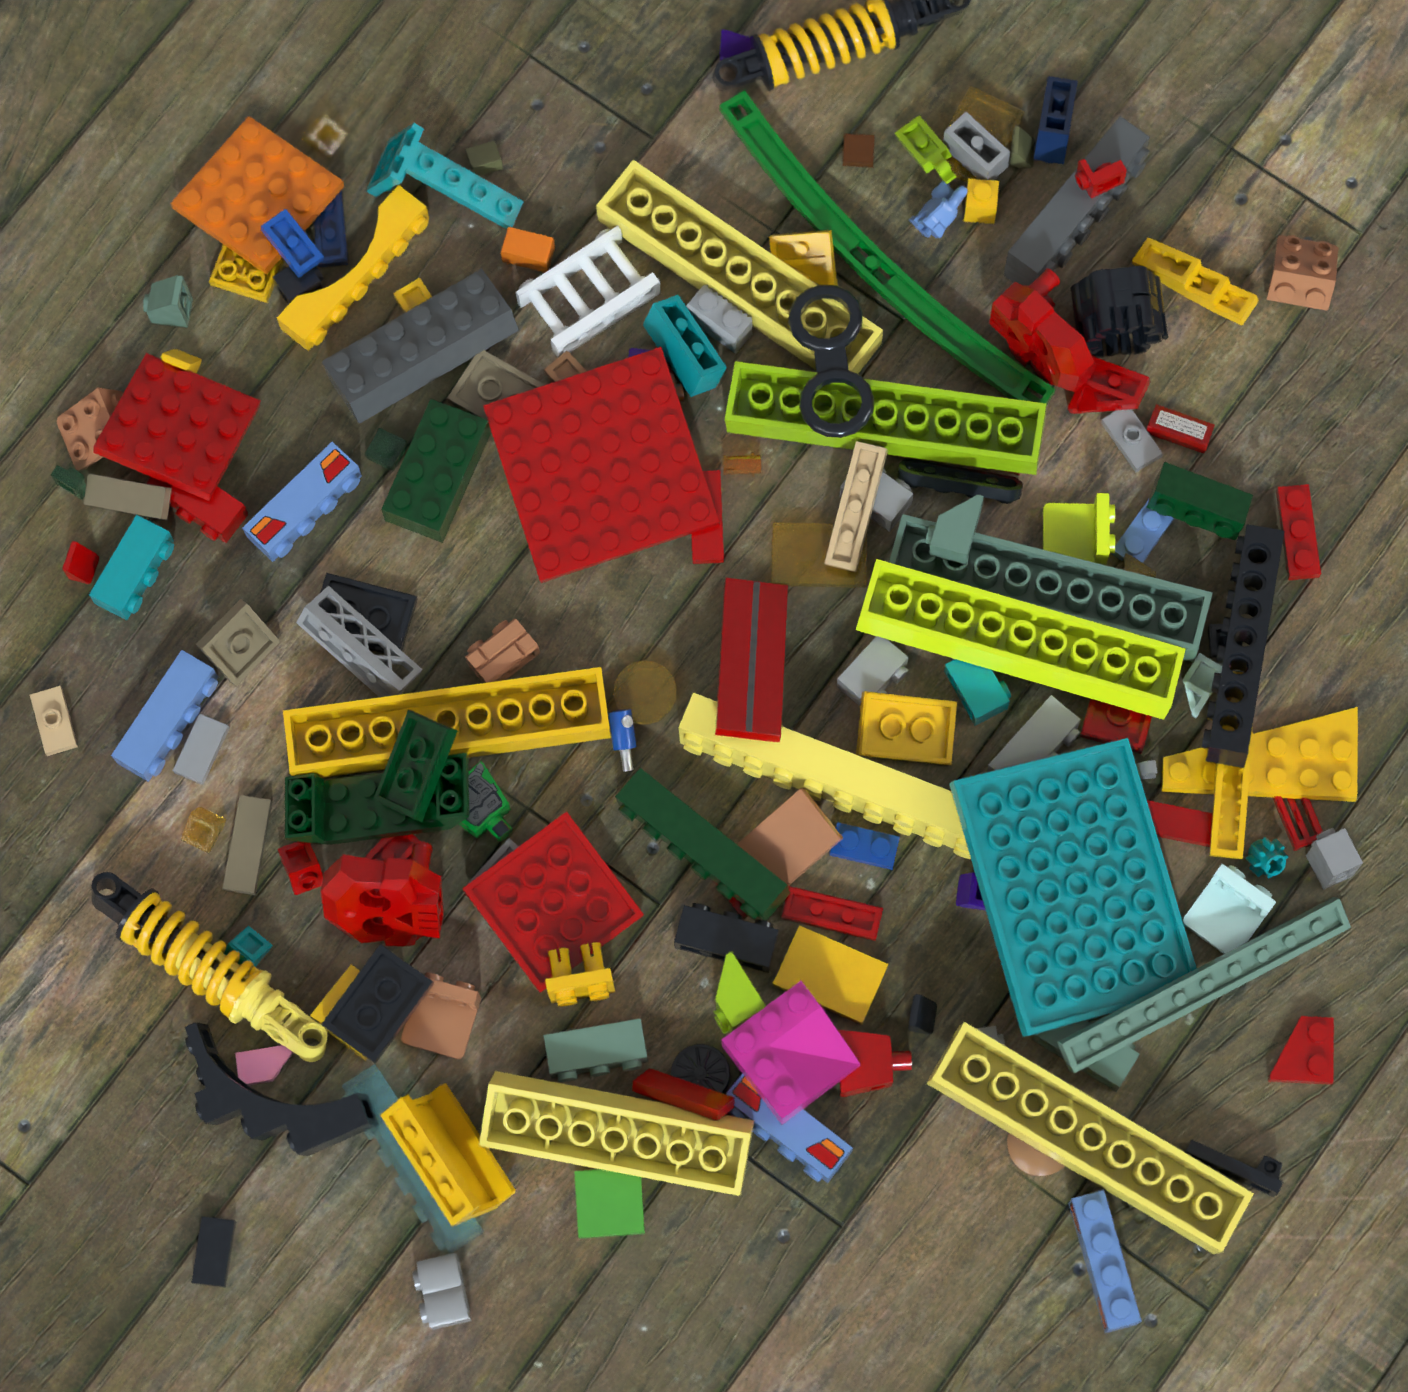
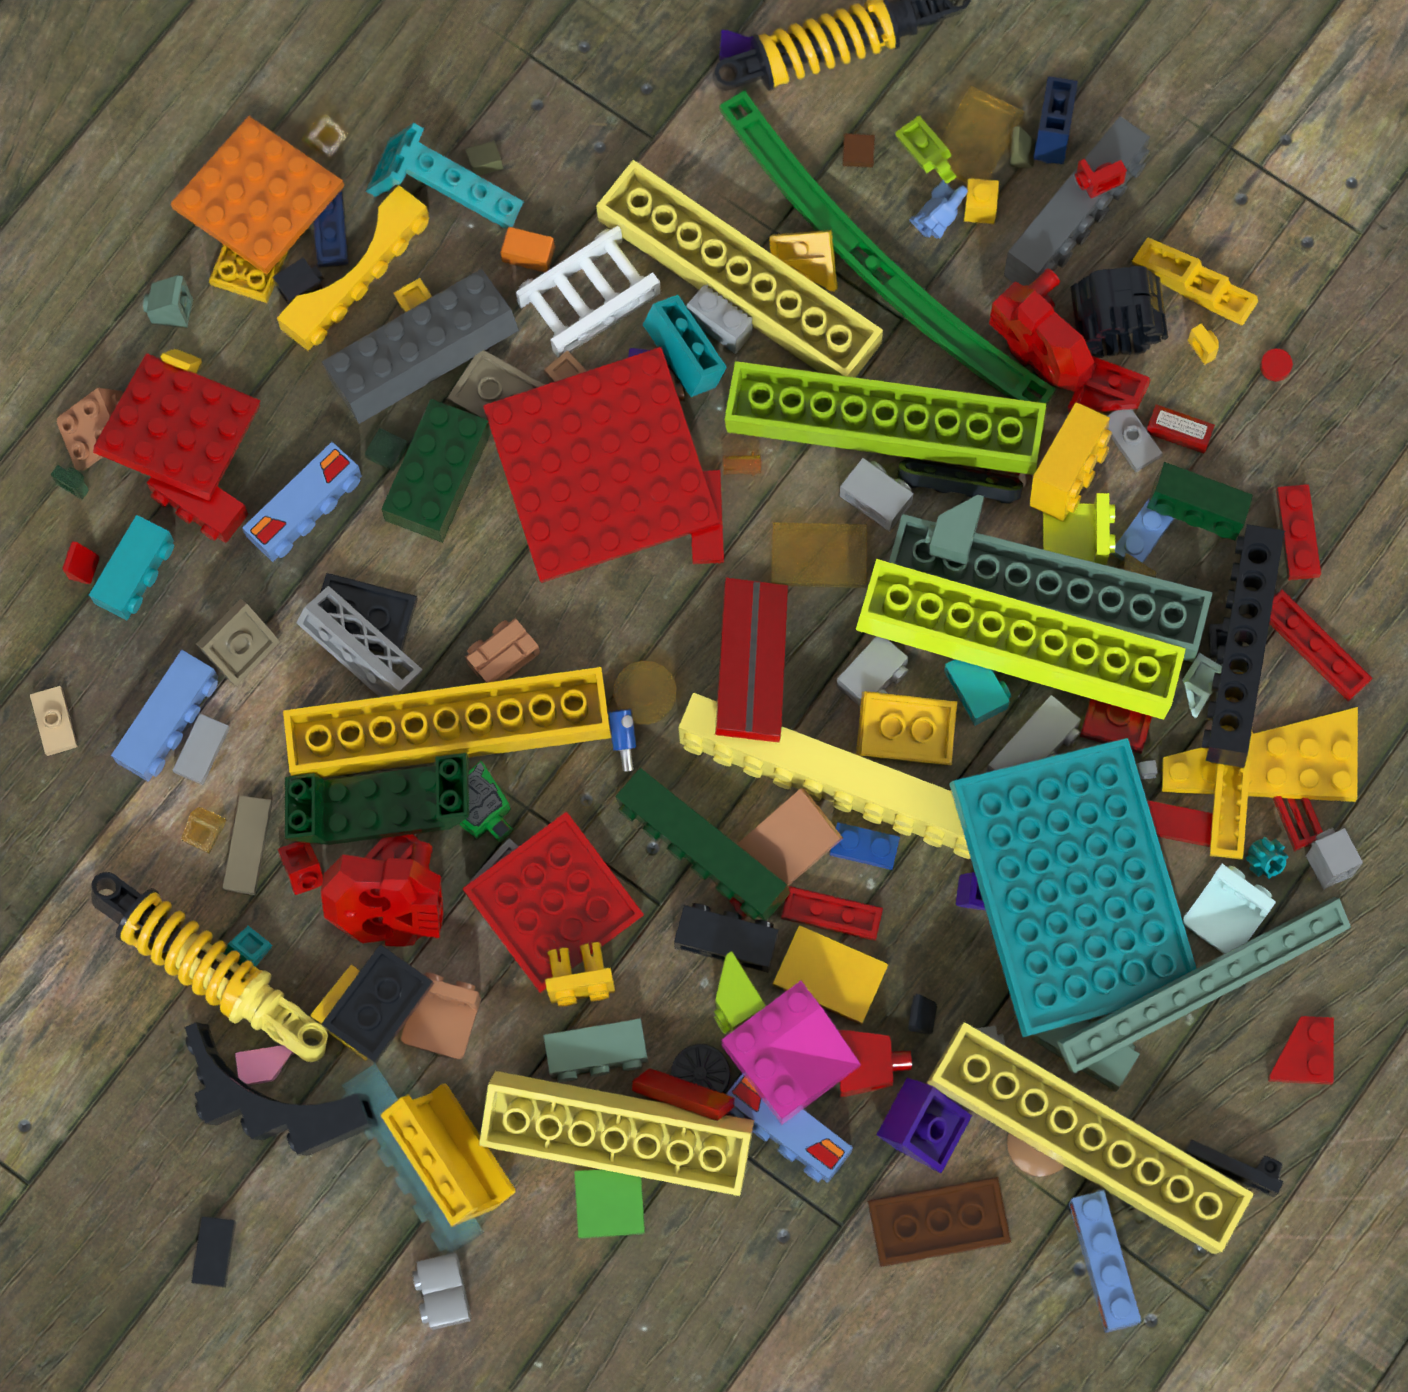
dark tan tile [84,473,172,519] -> none
blue plate [261,209,324,278] -> none
dark green tile [373,710,458,822] -> none
black bar [788,285,875,438] -> none
tan plate [824,441,888,572] -> none
light grey brick [943,112,1010,180] -> none
nougat bracket [1267,235,1338,311] -> none
none -> reddish brown tile [868,1177,1011,1268]
none -> dark purple slope [876,1077,972,1173]
none -> yellow brick [1030,402,1112,521]
none -> yellow plate [1187,323,1219,365]
none -> red tile [1260,348,1293,382]
none -> red tile [1269,589,1373,702]

